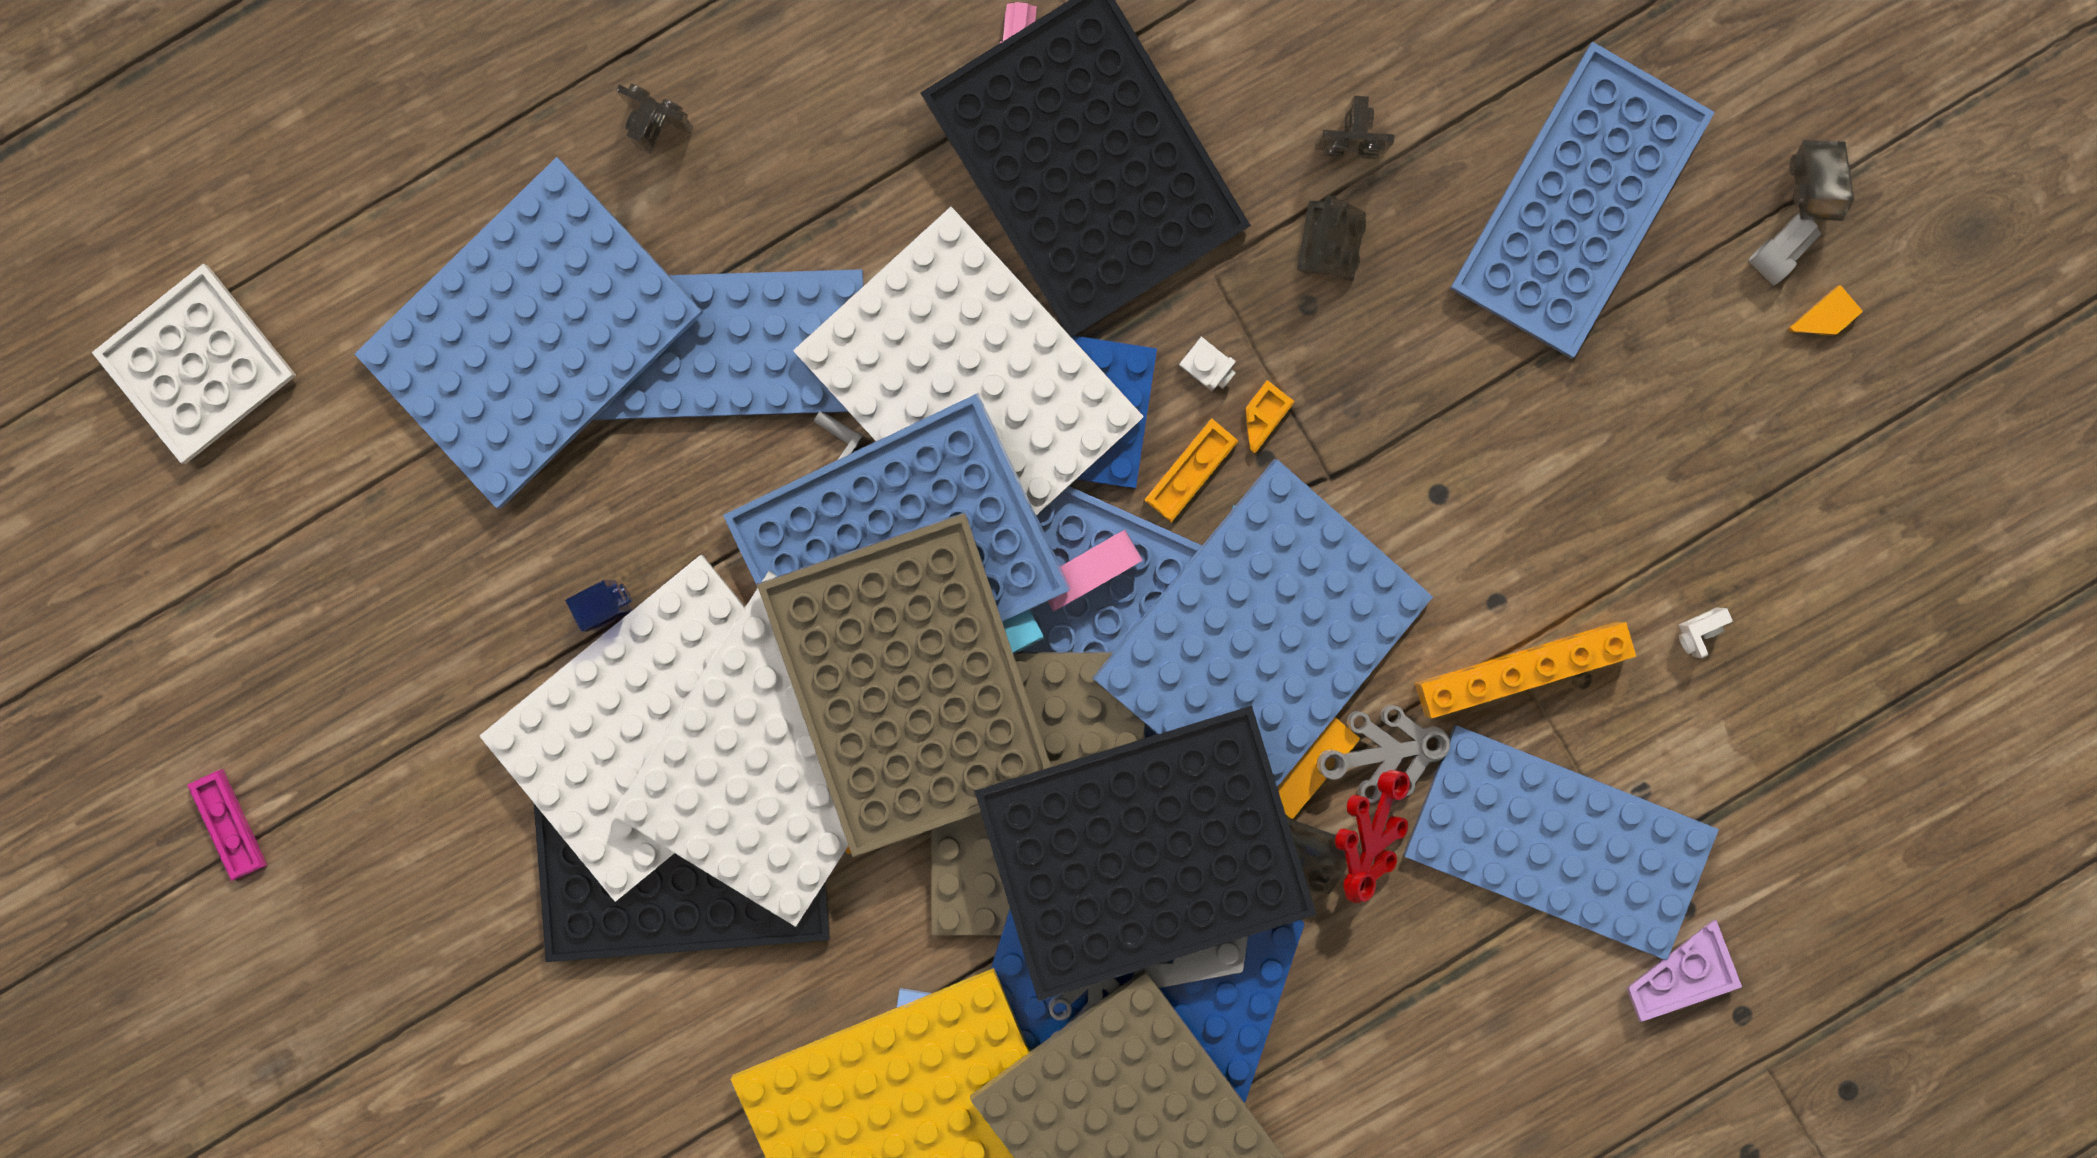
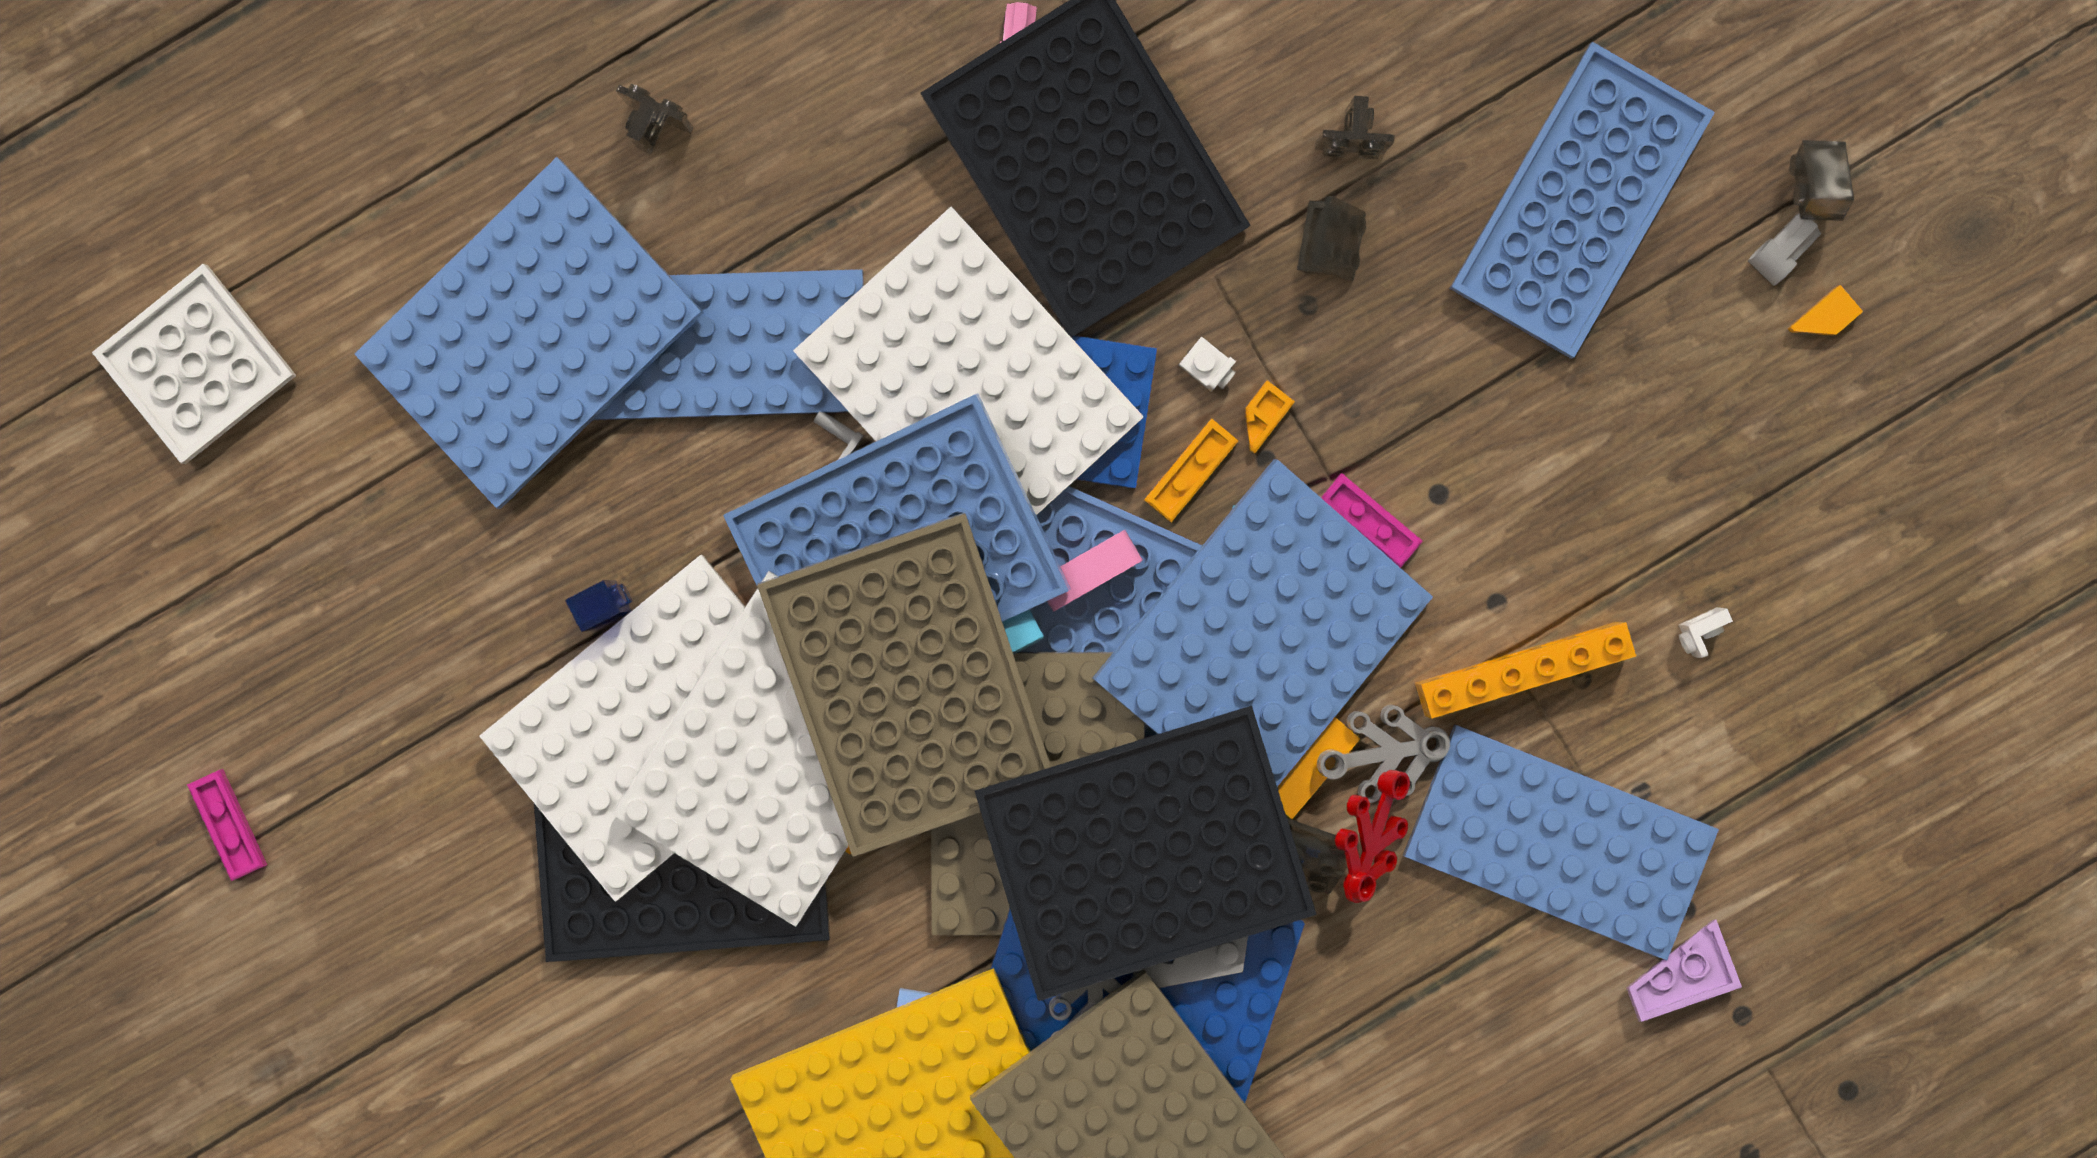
none -> dark pink tile [1321,473,1423,568]

